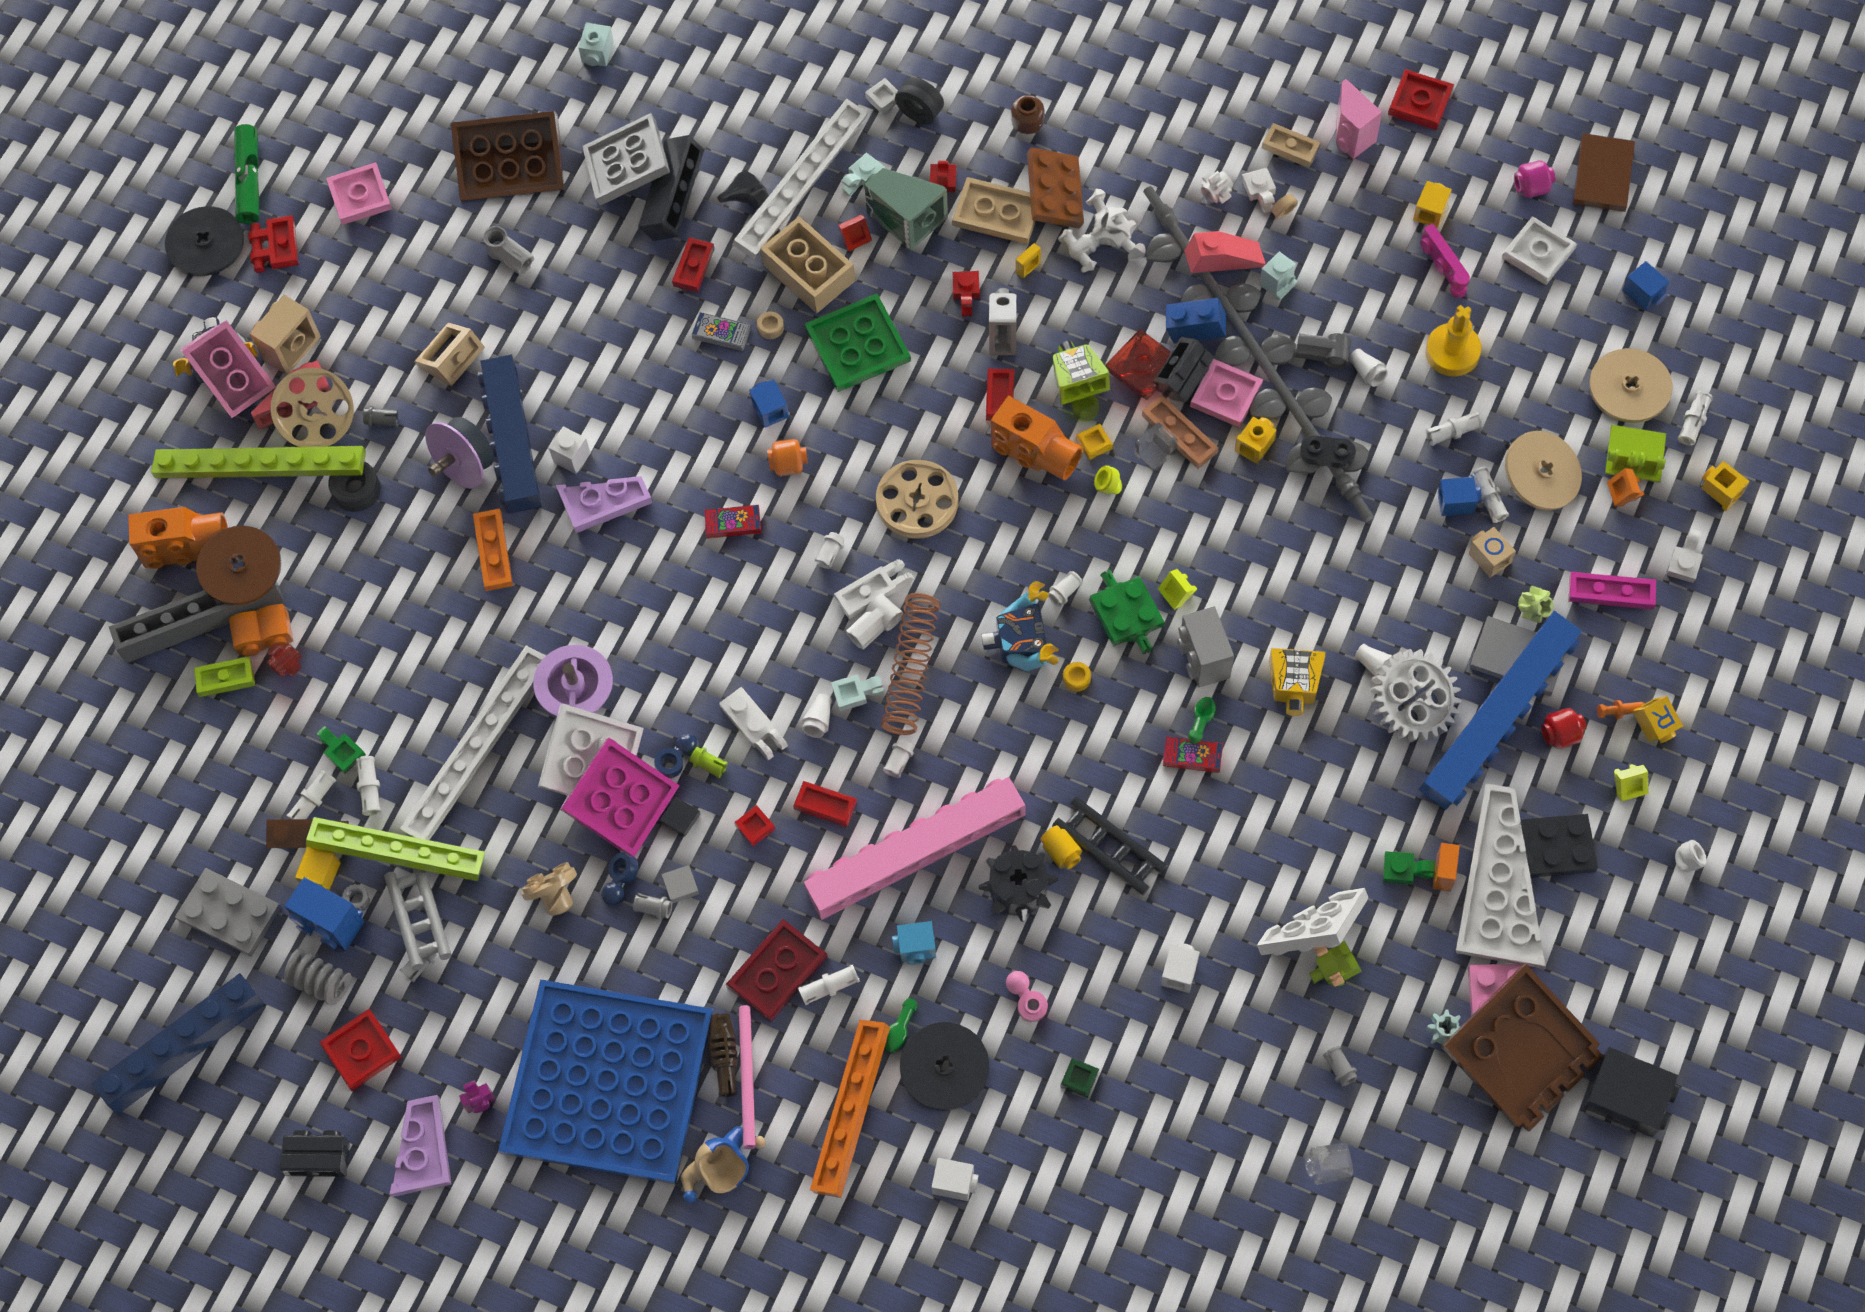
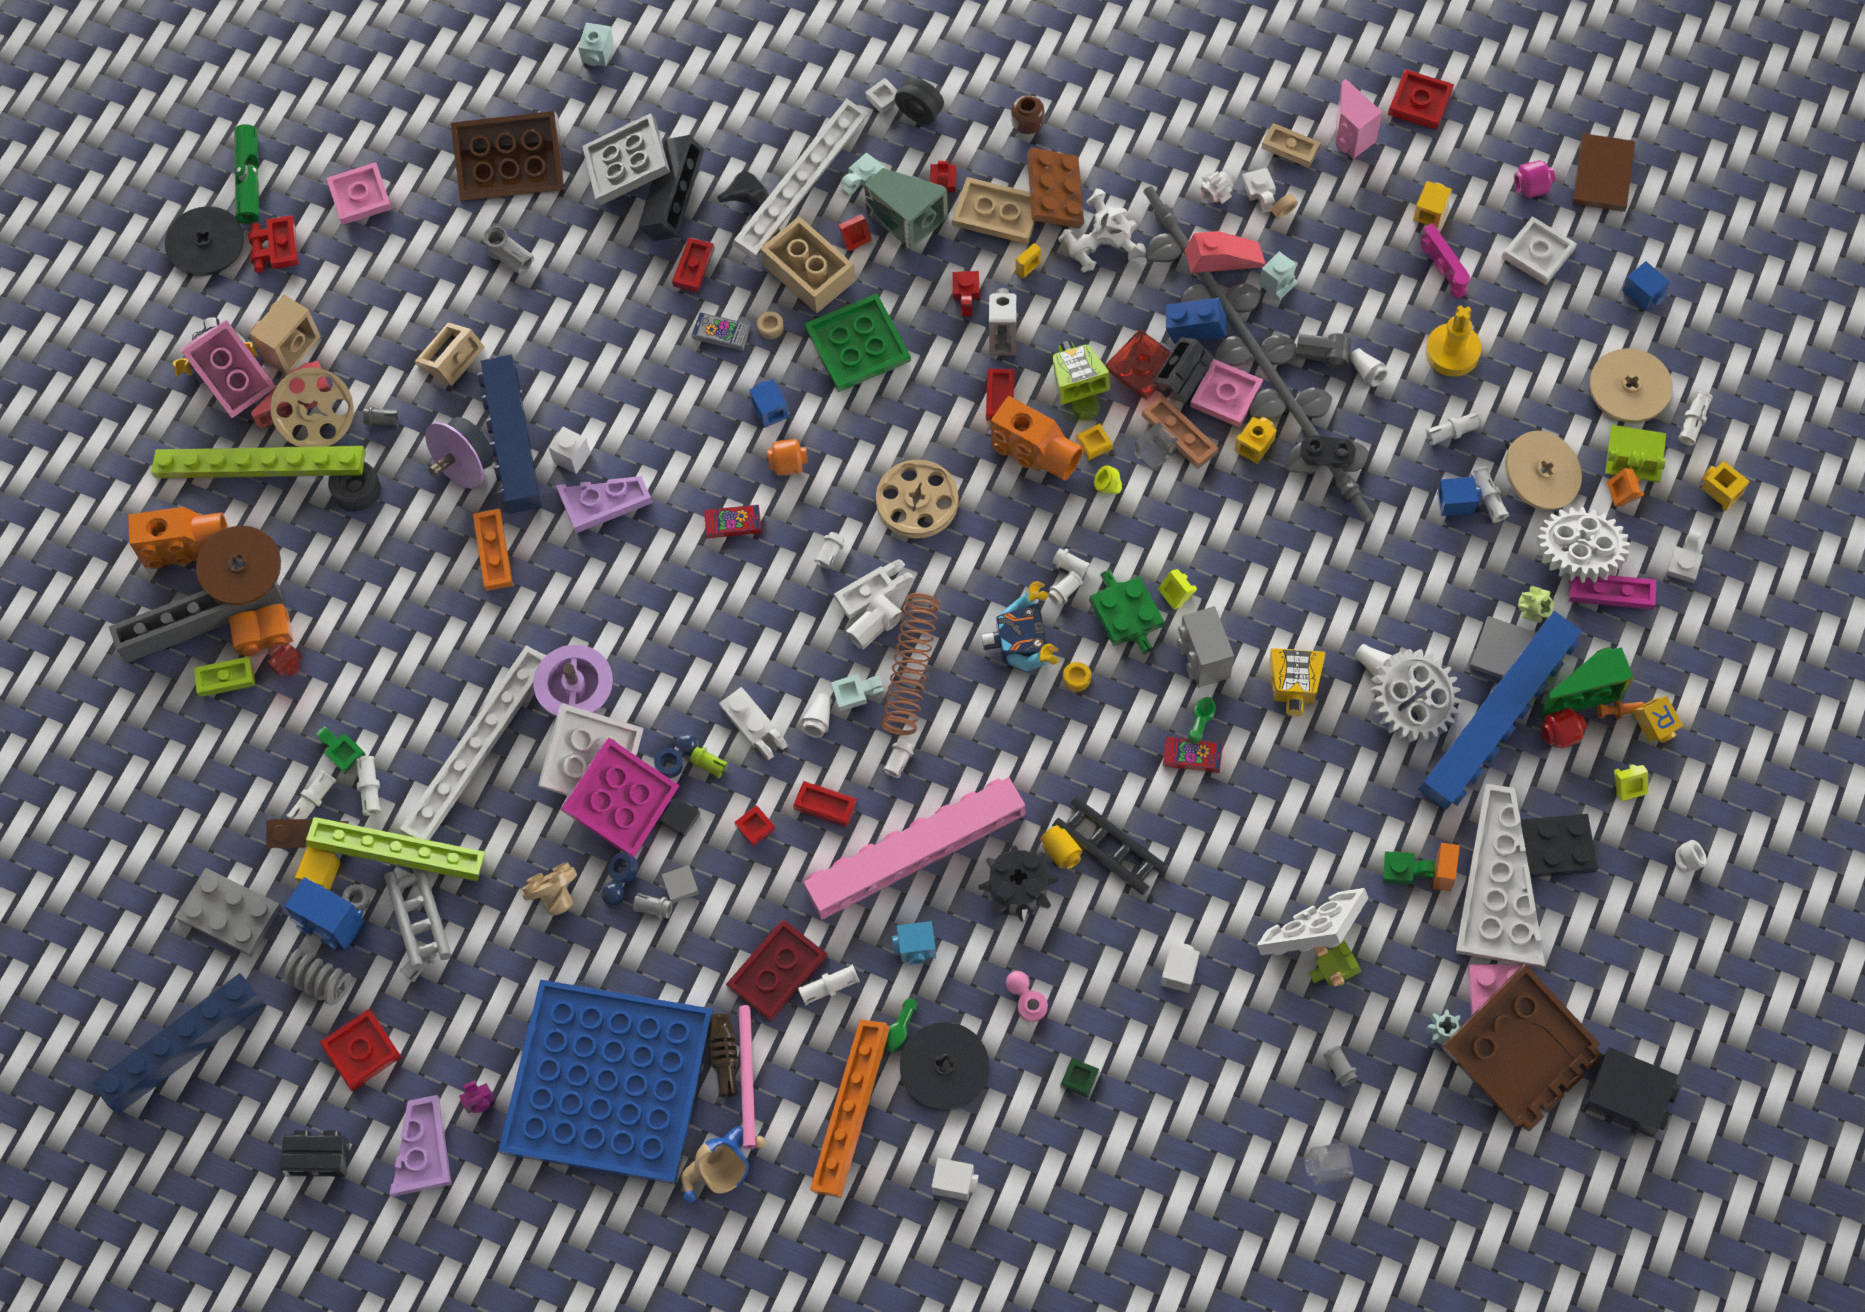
tan brick [1469,527,1516,578] -> none
none -> white pin [1052,548,1090,579]
none -> white gear [1536,507,1630,583]
none -> green slope [1540,647,1634,721]

